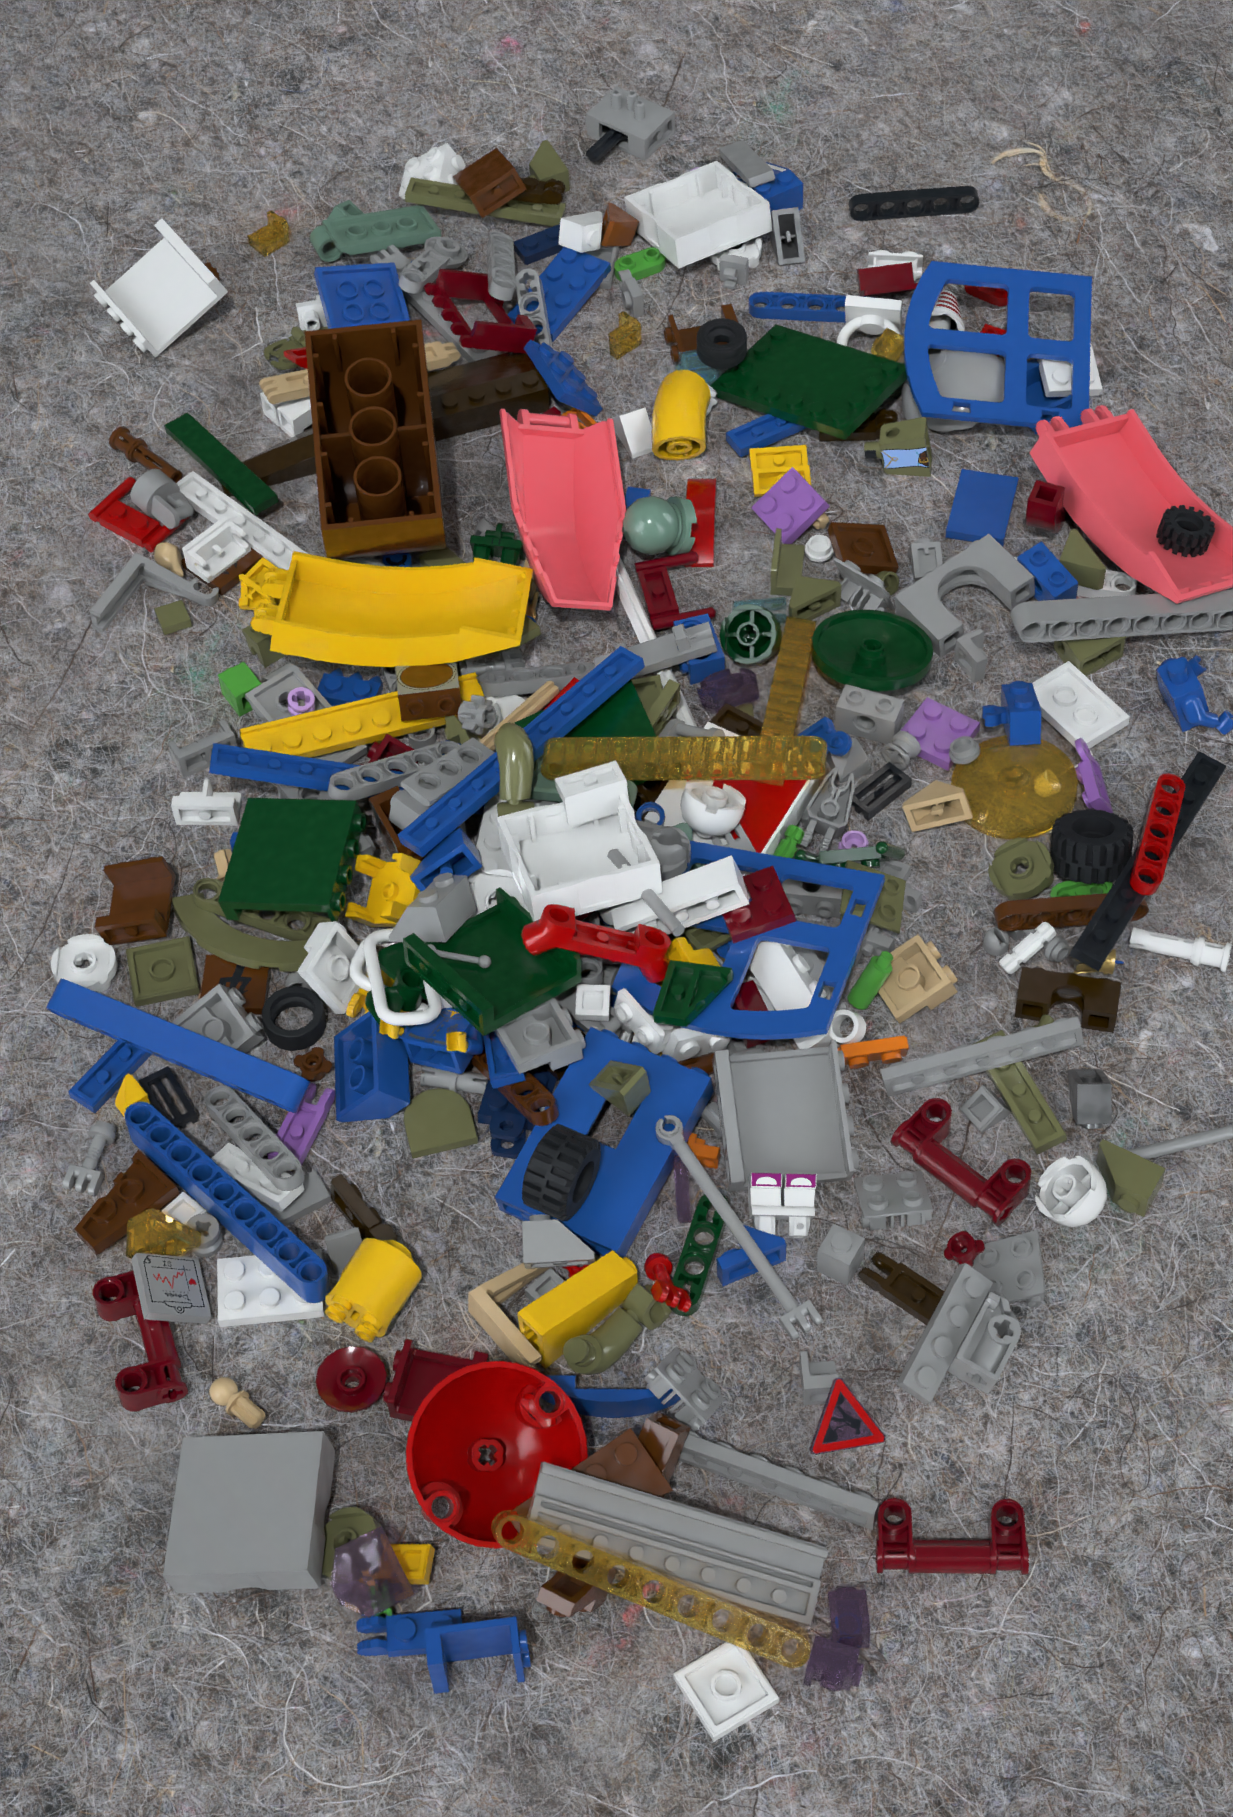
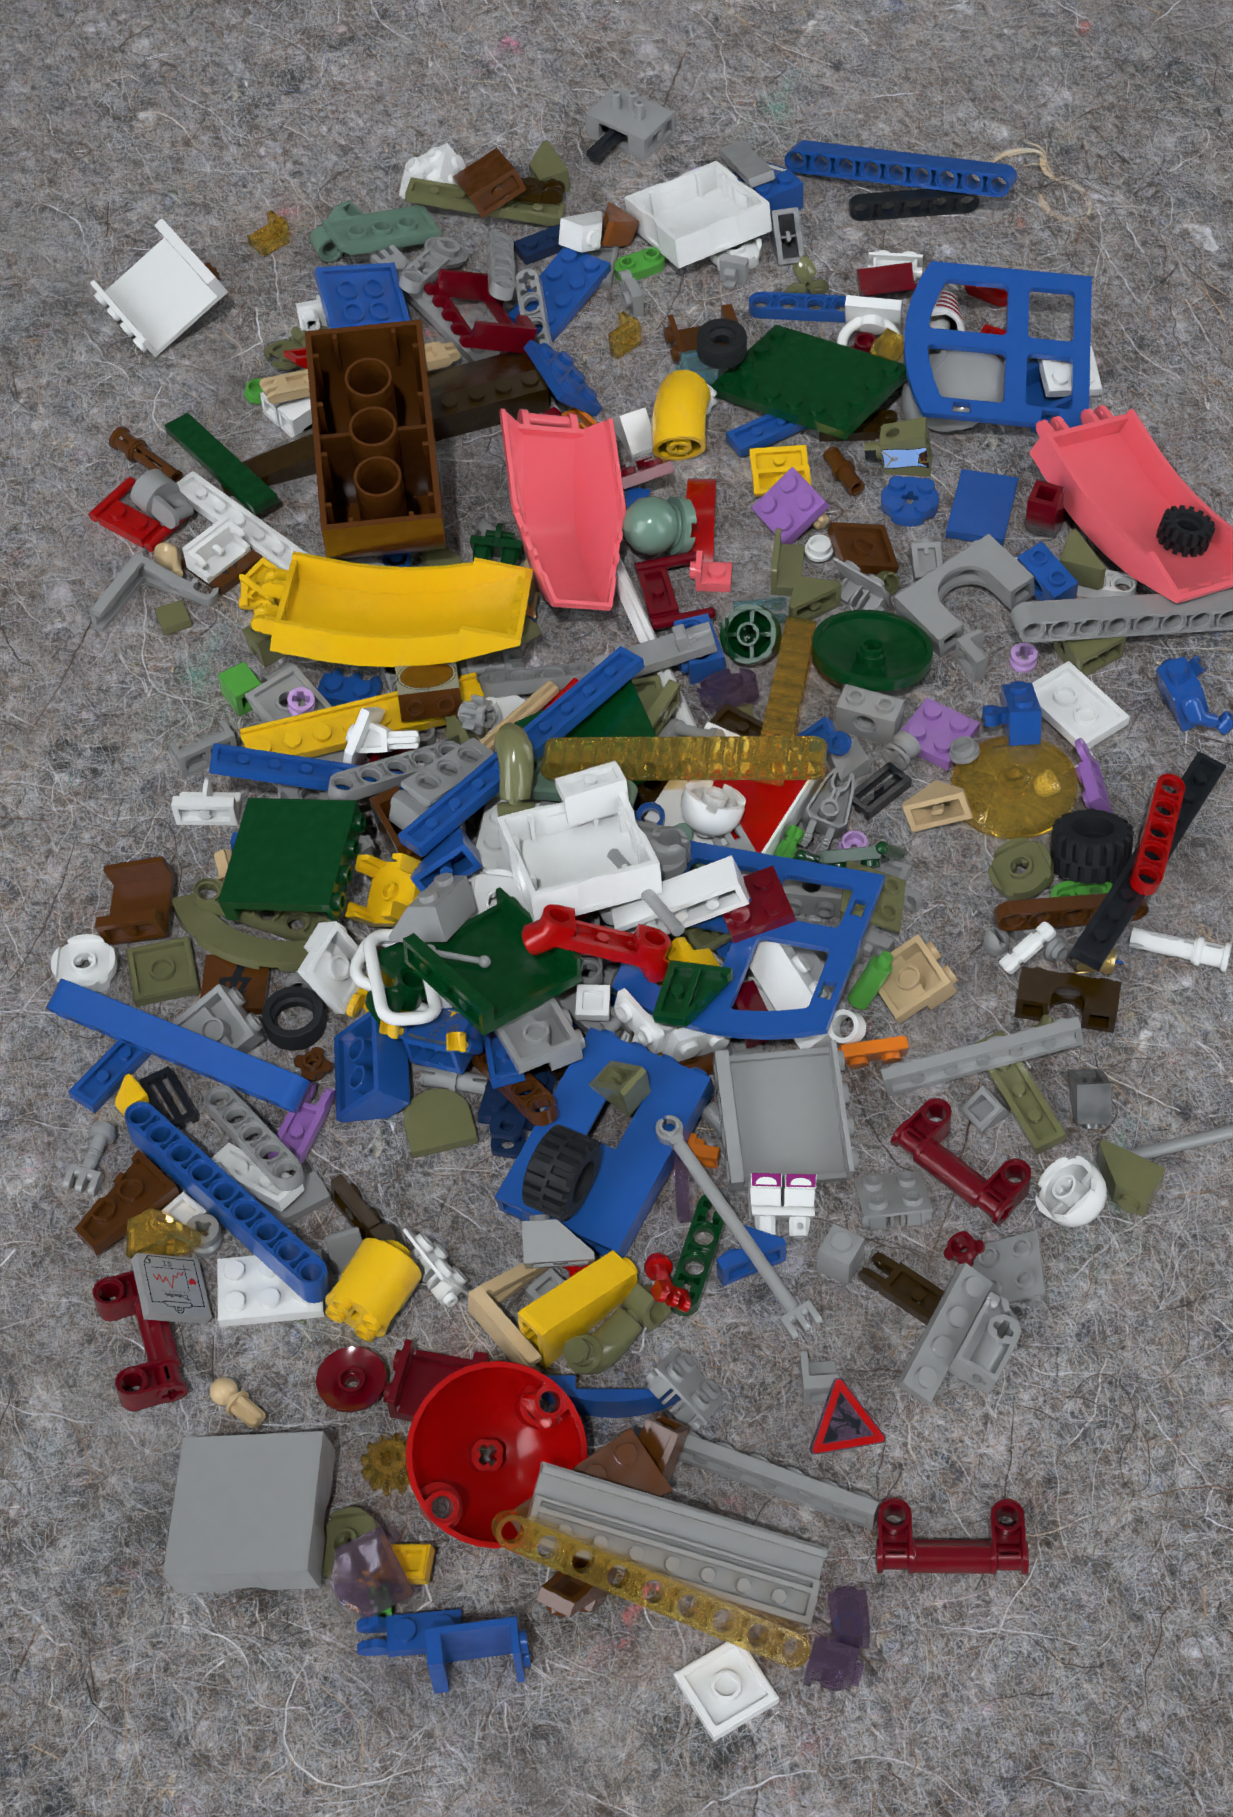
none -> bright green plate [244,378,263,404]
none -> white piece [343,707,420,765]
none -> clear yellow gear [360,1432,410,1498]
none -> white hinge [403,1228,470,1307]
none -> plate [620,455,675,490]
none -> coral bracket [690,550,732,592]
none -> blue beam [784,140,1017,197]
none -> olive plant [784,255,829,294]
none -> reddish brown pin [823,446,865,496]
none -> dark red plate [850,332,881,355]
none -> blue plate [881,476,939,527]
none -> lavender bush [1010,643,1038,673]

